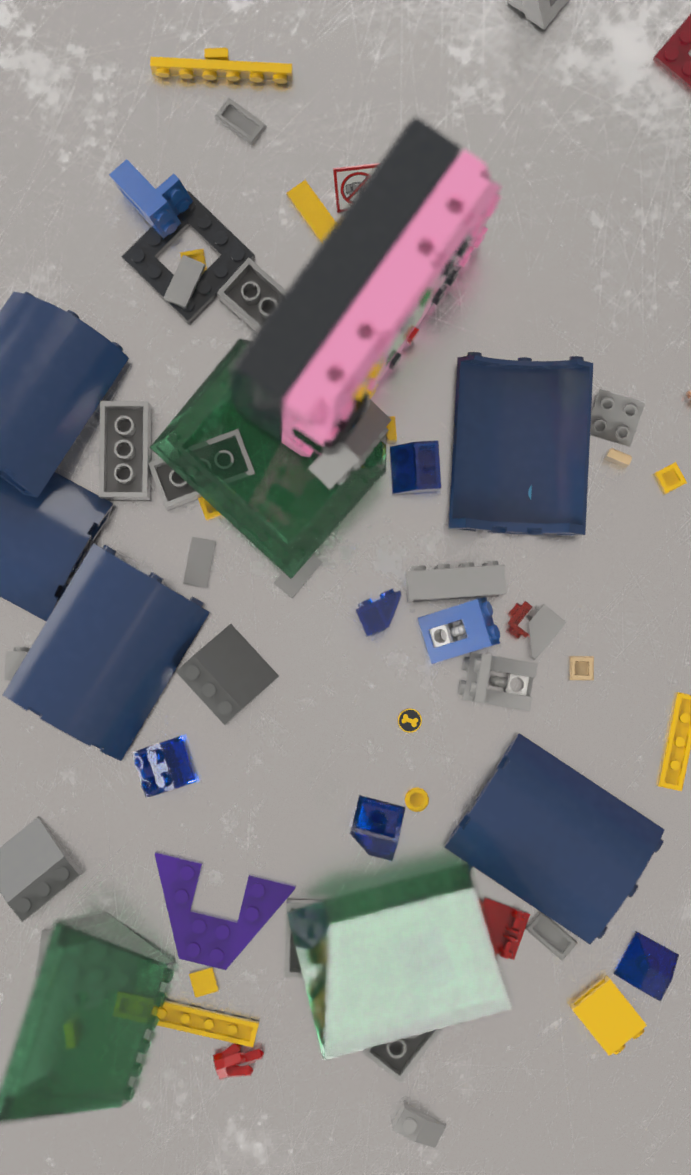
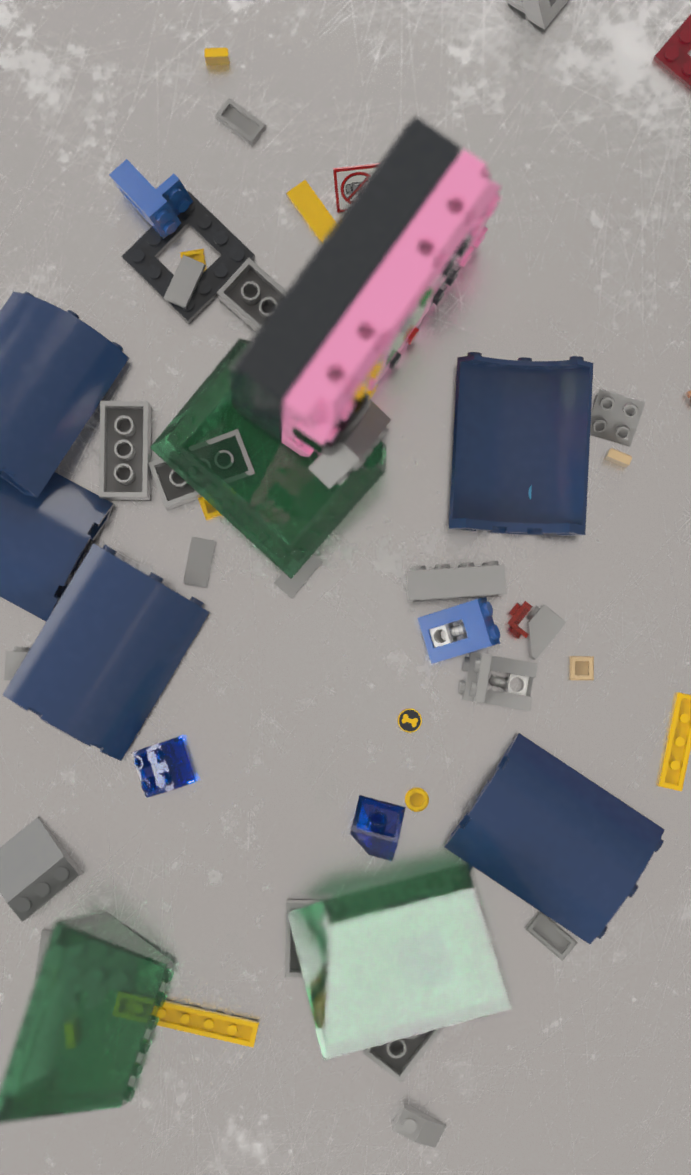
yellow plate [150,57,293,84] -> none
dark purple wing [155,852,296,970] -> none
dark grey slope [176,624,279,725] -> none
yellow tile [189,967,219,998] -> none
red rock [213,1043,264,1080] -> none
clear blue slope [355,589,402,638] -> none
yellow tile [386,416,397,444] -> none
clear blue slope [390,440,441,494] -> none
red hinge [469,897,530,960] -> none
yellow brick [569,975,647,1056] -> none
clear blue slope [613,931,679,1002] -> none
yellow tile [654,462,687,494] -> none

